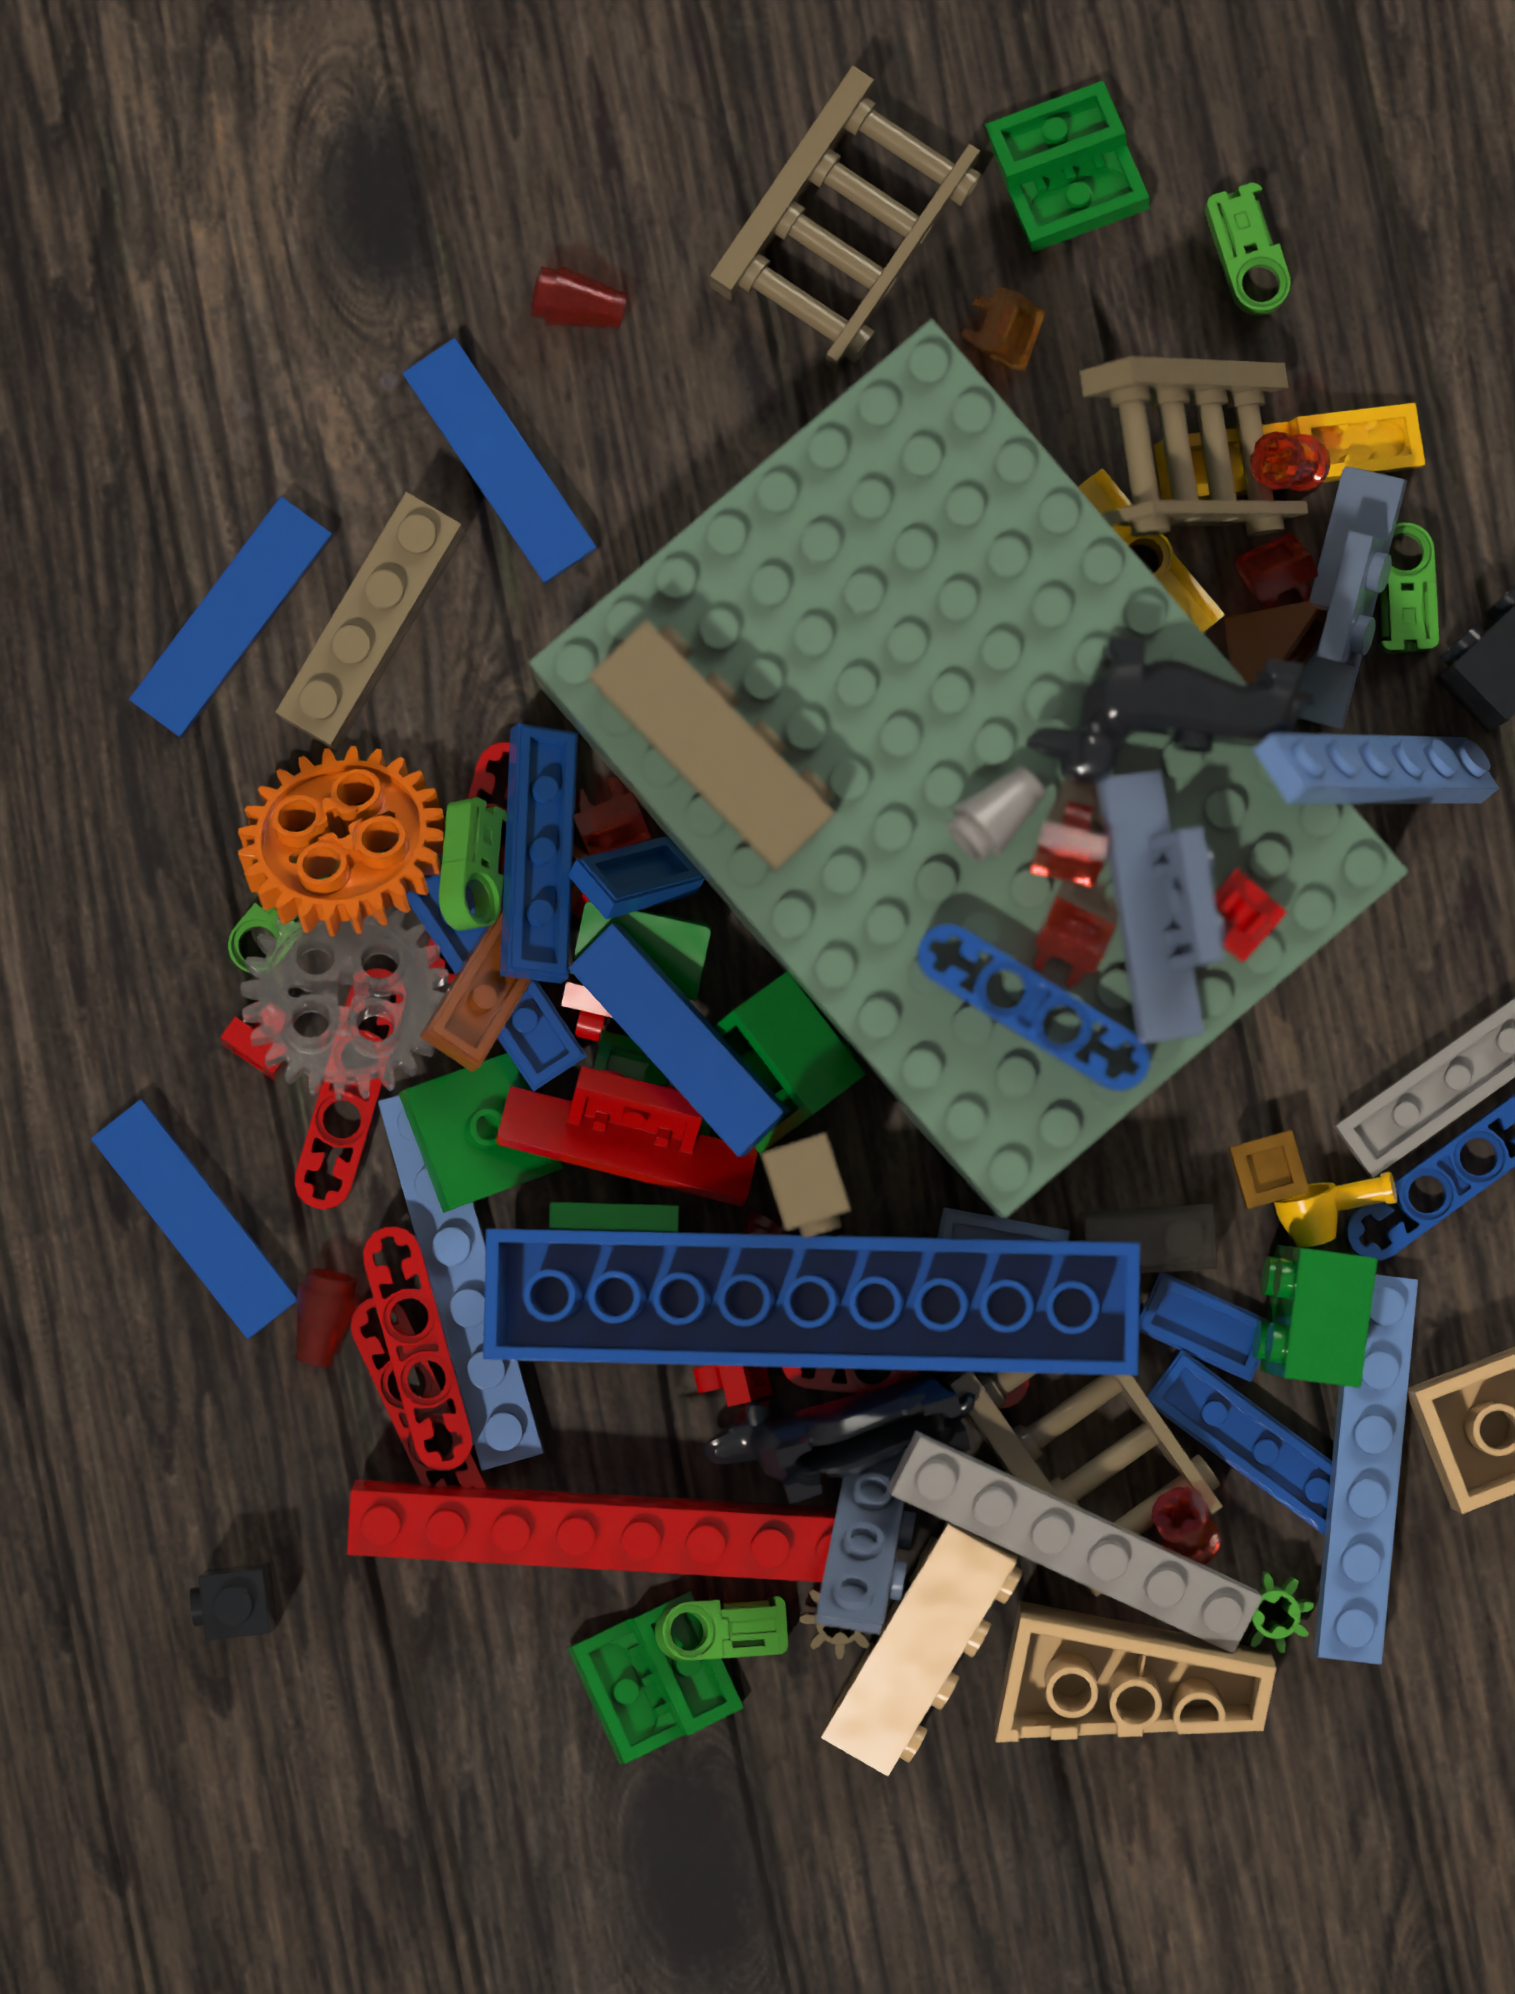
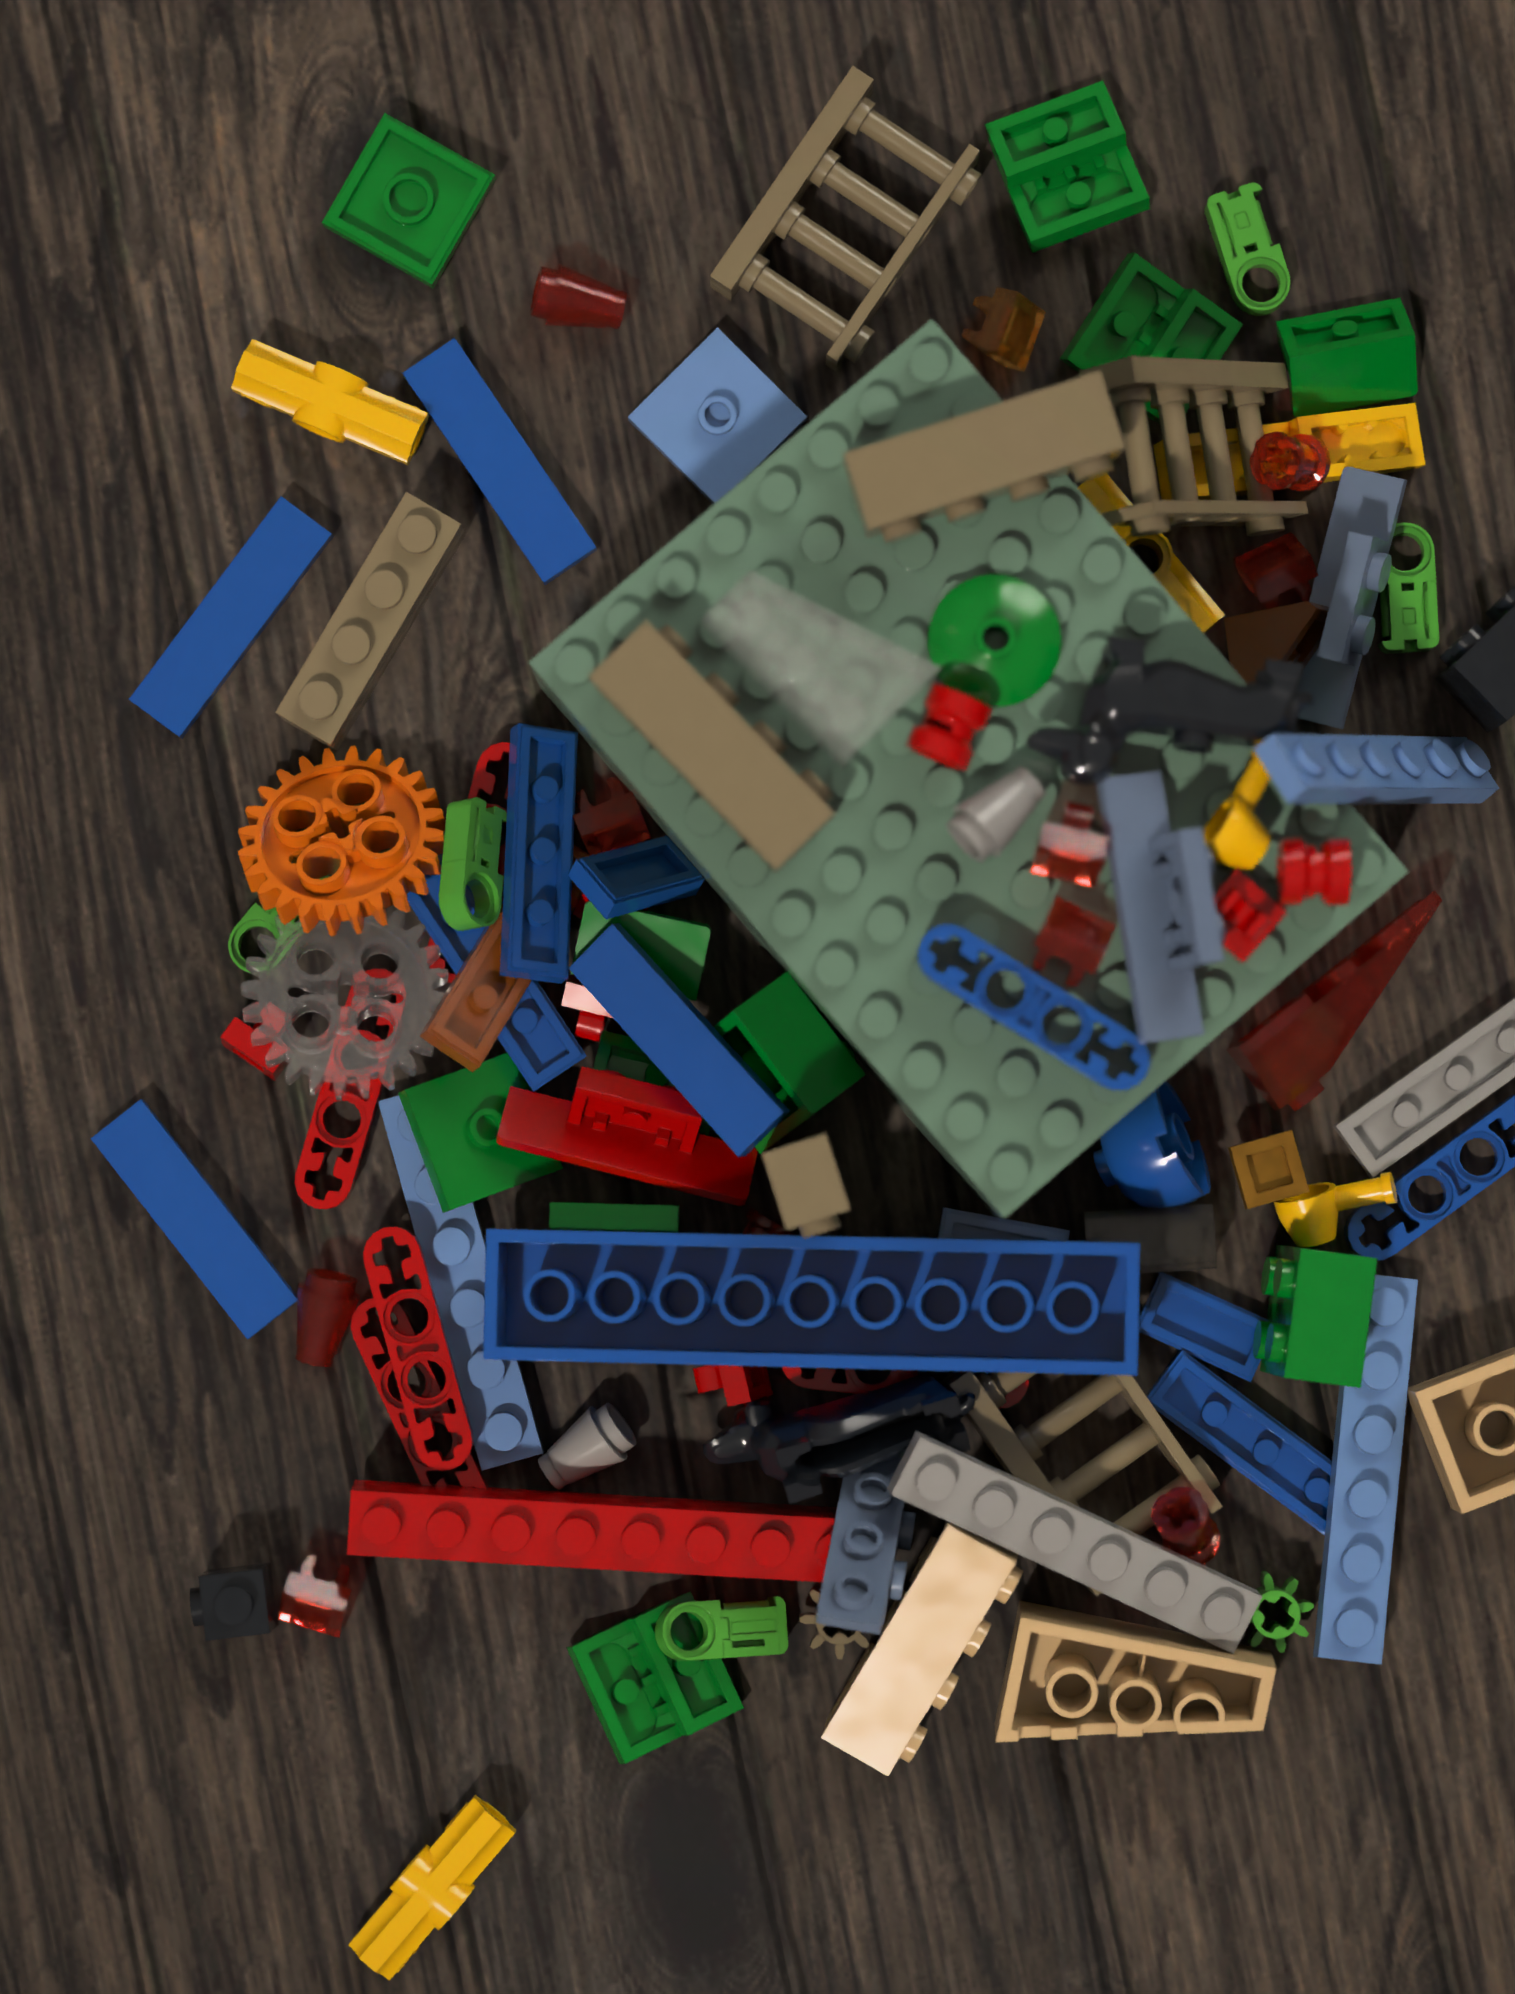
none -> yellow piece [231,339,429,465]
none -> clear red tile [278,1554,352,1638]
none -> green plate [322,113,496,289]
none -> yellow piece [348,1794,516,1981]
none -> light grey cone [538,1403,637,1490]
none -> medium blue plate [628,327,807,505]
none -> clear wedge [702,571,941,769]
none -> dark tan brick [842,371,1125,543]
none -> red wheel [905,683,993,772]
none -> green dish [928,574,1061,708]
none -> green slope [1060,253,1243,424]
none -> blue cylinder [1094,1080,1211,1210]
none -> yellow bar [1203,746,1272,871]
none -> clear red wedge [1227,890,1443,1112]
none -> green panel [1276,297,1418,417]
none -> red wheel [1276,838,1352,906]

